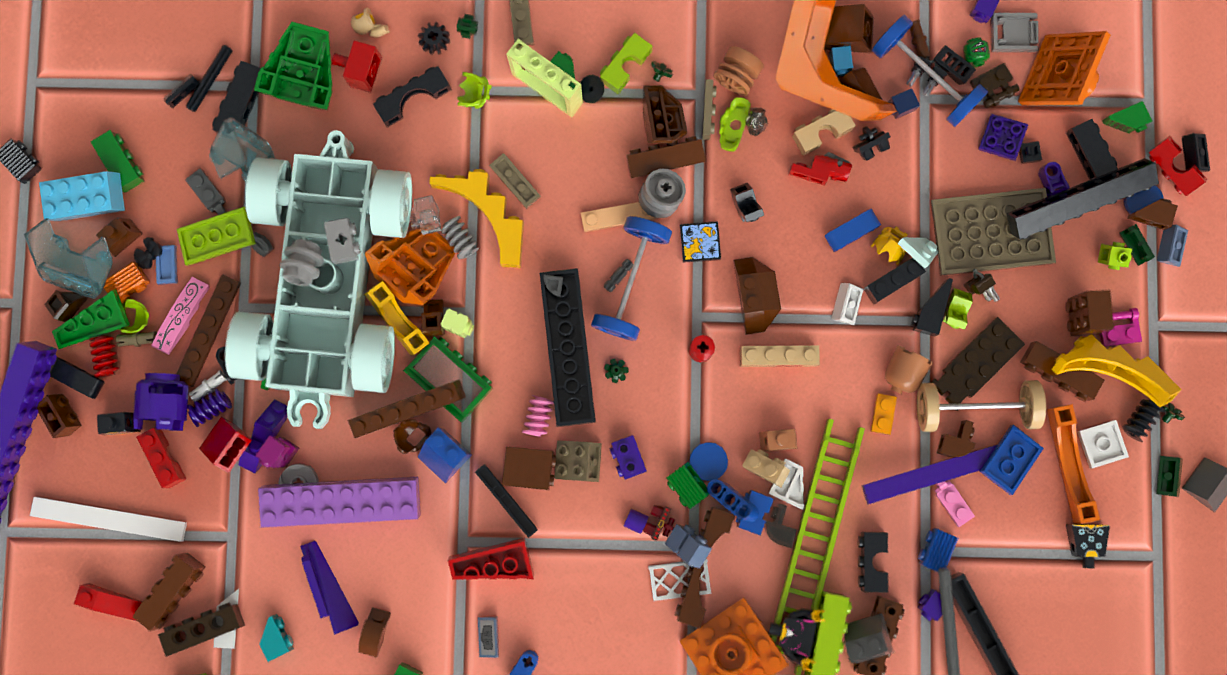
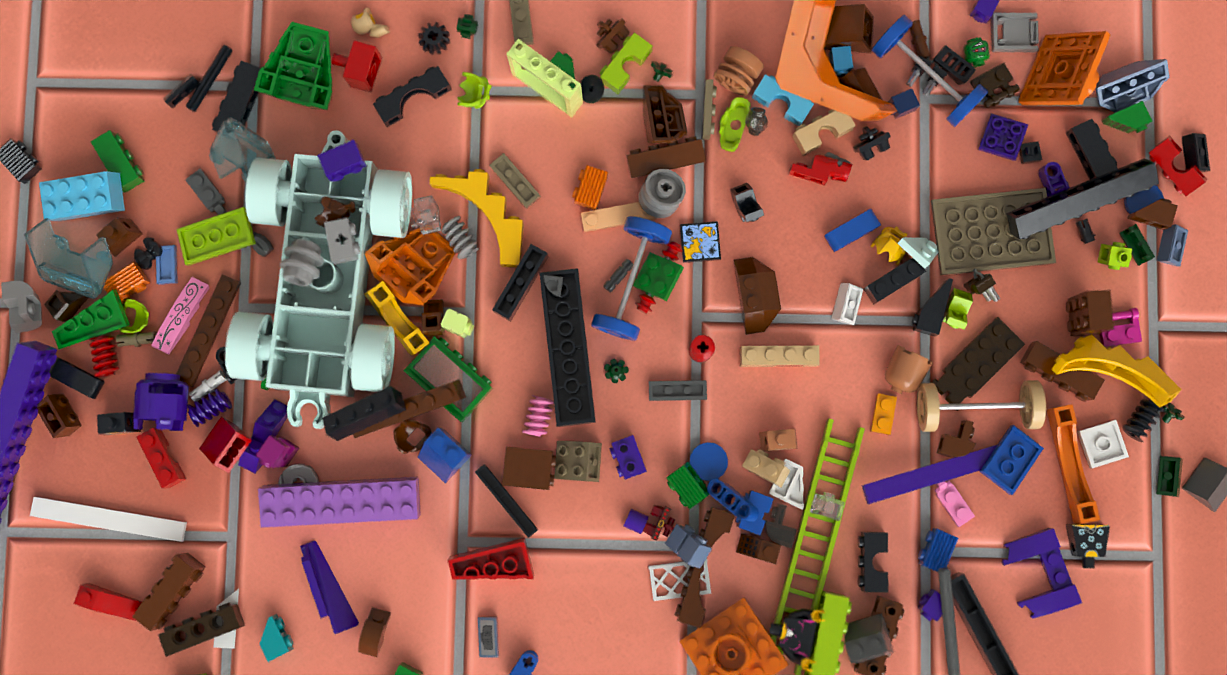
none -> light grey brick [2,281,42,333]
none -> reddish brown helmet [314,197,356,227]
none -> dark purple brick [317,140,367,181]
none -> black brick [322,386,406,441]
none -> black brick [492,244,549,322]
none -> orange brick [572,165,608,210]
none -> reddish brown hips [596,18,630,53]
none -> green plate [633,241,684,314]
none -> dark grey plate [649,380,707,401]
none -> reddish brown slope [736,534,781,564]
none -> medium azure arch [752,74,814,126]
none -> clear brick [810,492,845,521]
none -> dark purple wedge [1002,528,1082,619]
none -> black pin [1076,219,1096,244]
none -> sand blue wedge [1095,59,1169,113]

